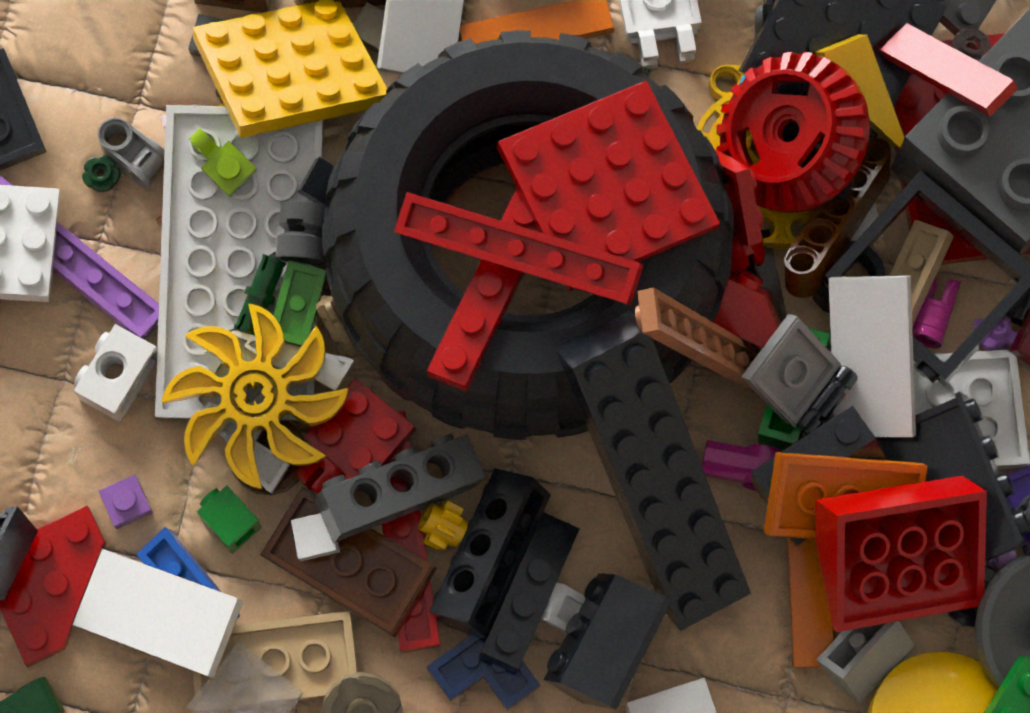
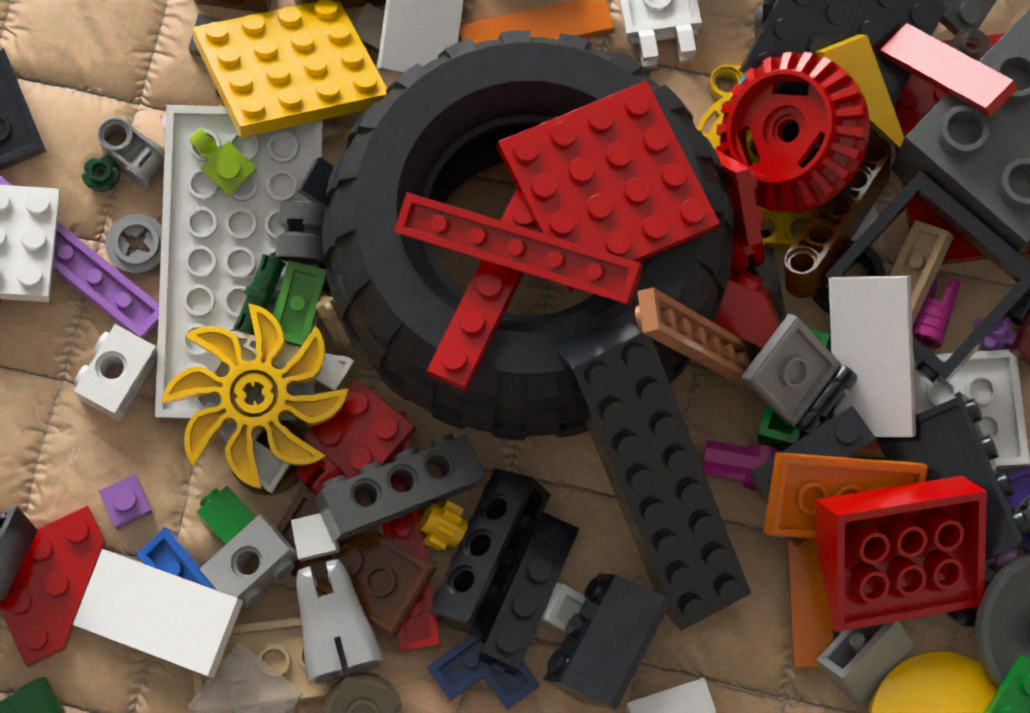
none -> light grey gear [105,214,162,275]
none -> light grey brick [200,514,298,610]
none -> light grey piece [296,559,386,684]

